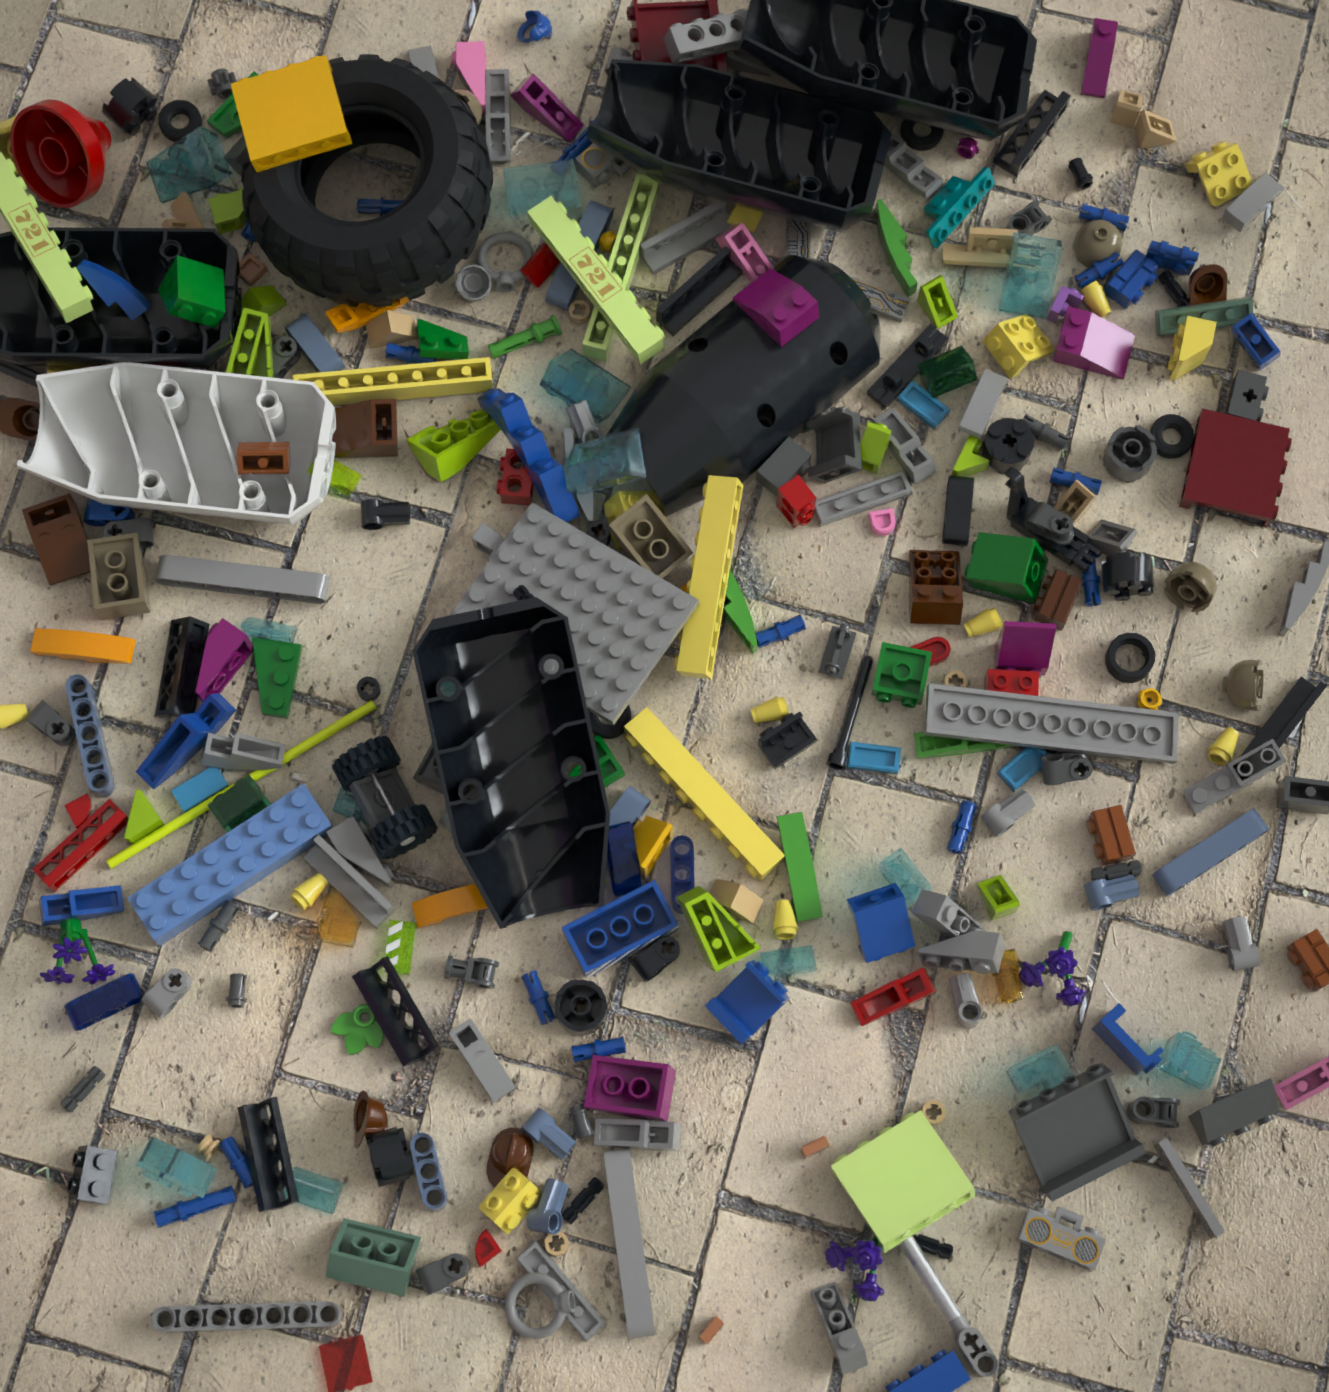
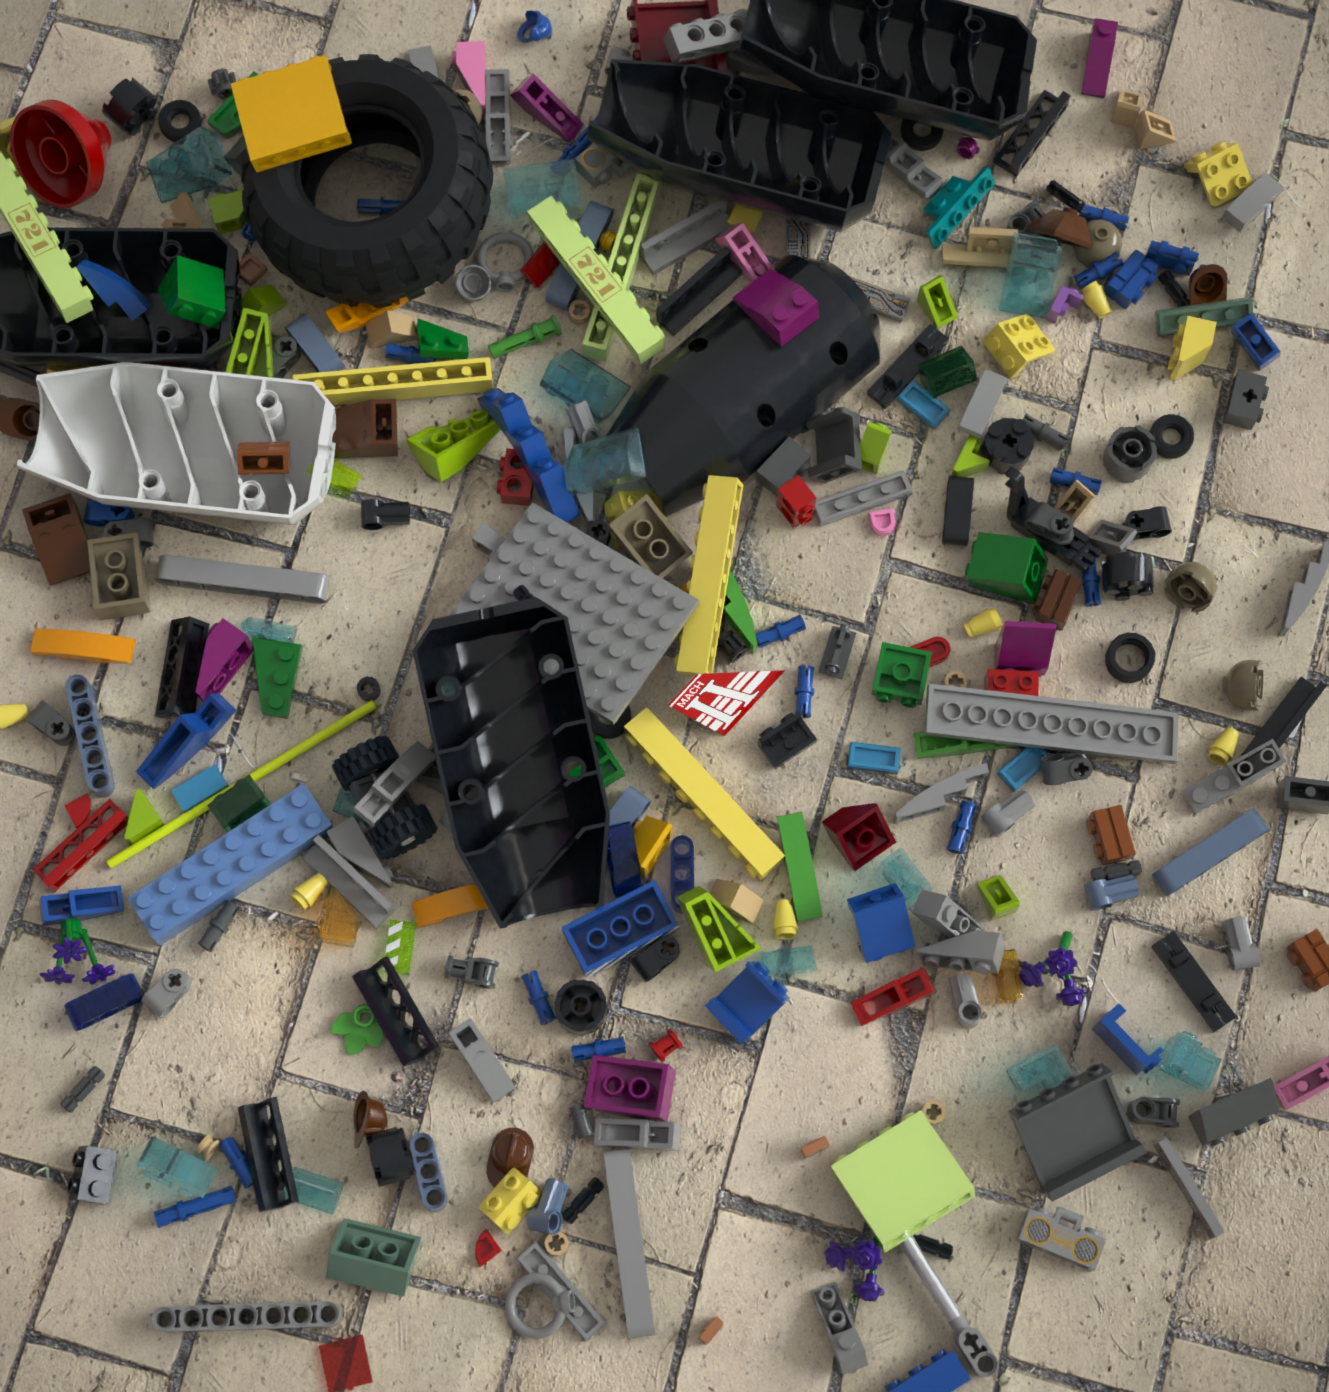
light grey slope [200,733,285,770] -> none
dark grey pin [226,973,247,1008] -> none
dark grey piece [416,1253,470,1296] -> none
sand blue piece [521,1107,576,1160] -> none
light yellow cone [751,696,789,723] -> none
black piece [826,656,873,770] -> none
light grey slope [873,407,936,484] -> none
bright green slope [875,199,918,297] -> none
reddish brown slope [909,550,963,625] -> none
magenta slope [1052,306,1135,380] -> none
black pin [1068,157,1093,190] -> none
yellow plate [1137,688,1162,710] -> none
dark red panel [1179,408,1292,527] -> none
none -> light grey slope [353,741,436,827]
none -> red bush [648,1028,683,1063]
none -> sticker [668,670,785,736]
none -> black bush [717,630,748,663]
none -> blue pin [794,665,815,718]
none -> dark red slope [822,803,896,871]
none -> light grey slope [893,763,989,824]
none -> reddish brown slope [1026,207,1092,249]
none -> black axle [1046,180,1085,213]
none -> black piece [1122,506,1172,540]
none -> black hinge [1151,931,1237,1032]

